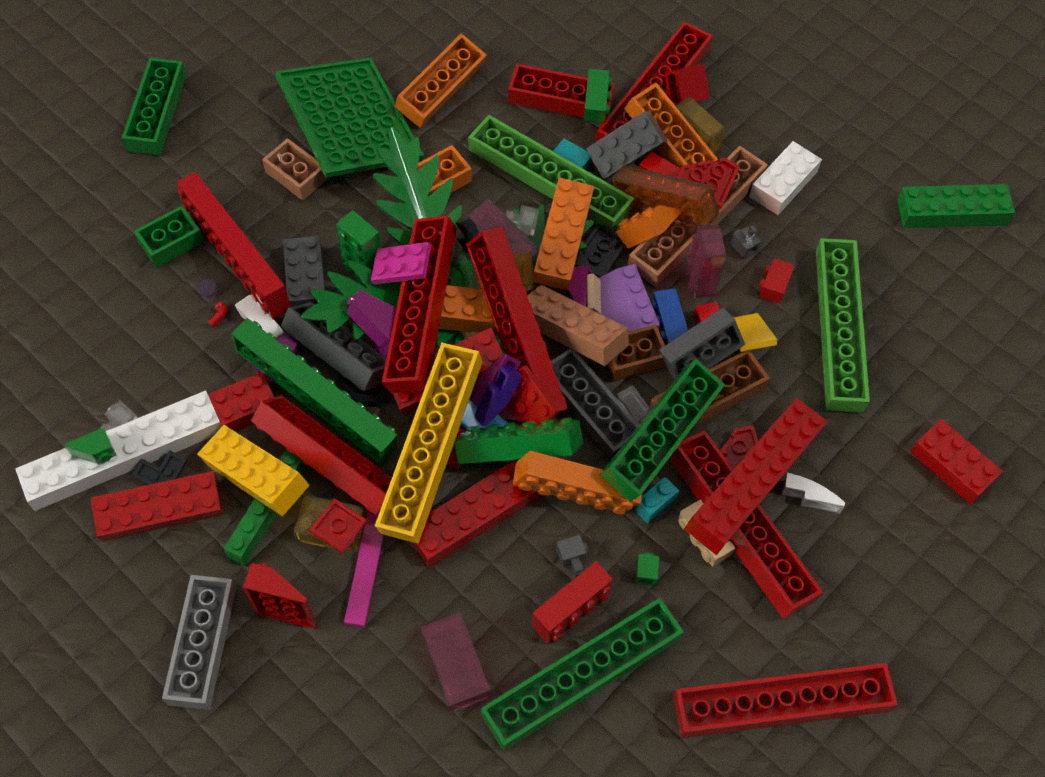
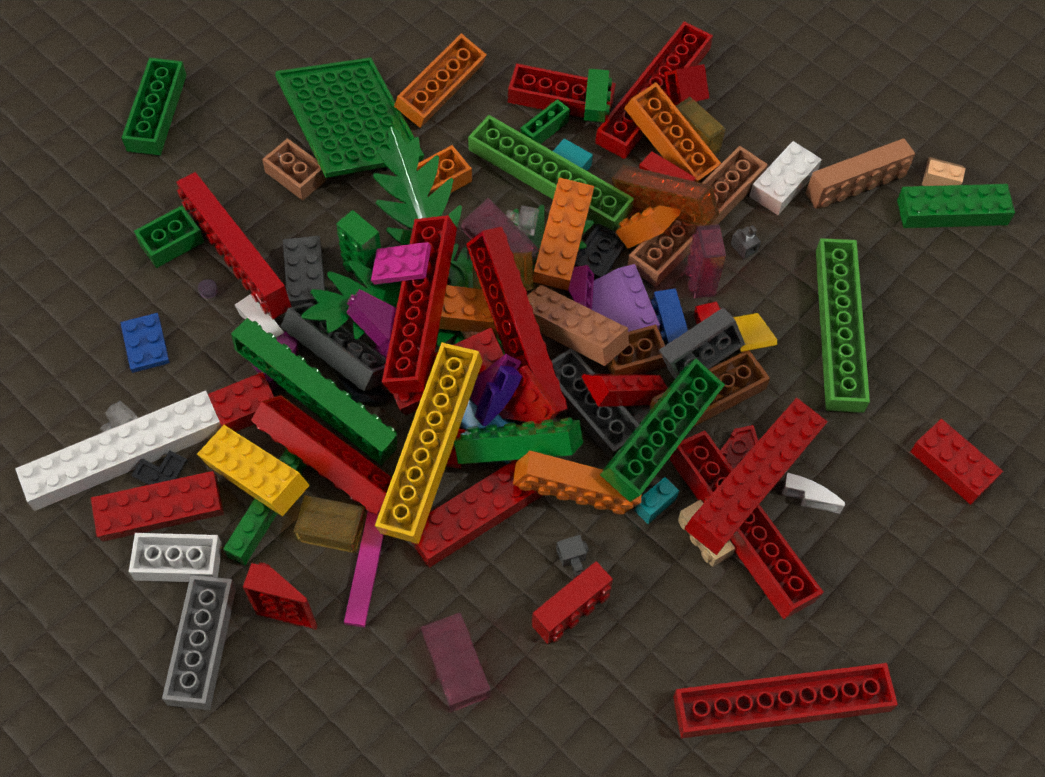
green slope [65,427,117,464] -> none
red arm [208,301,228,328] -> none
red tile [309,498,368,554] -> none
black plate [455,217,479,253] -> none
green brick [481,598,684,752] -> none
dark grey brick [586,111,668,179] -> none
tan tile [587,274,601,314] -> none
green brick [635,552,659,586] -> none
red plate [674,158,740,210] -> none
red piece [759,258,795,303] -> none
none -> blue plate [120,313,170,373]
none -> white brick [129,533,222,582]
none -> green brick [521,99,570,144]
none -> red slope [582,374,668,407]
none -> nougat brick [805,138,915,209]
none -> light nougat slope [922,157,966,186]

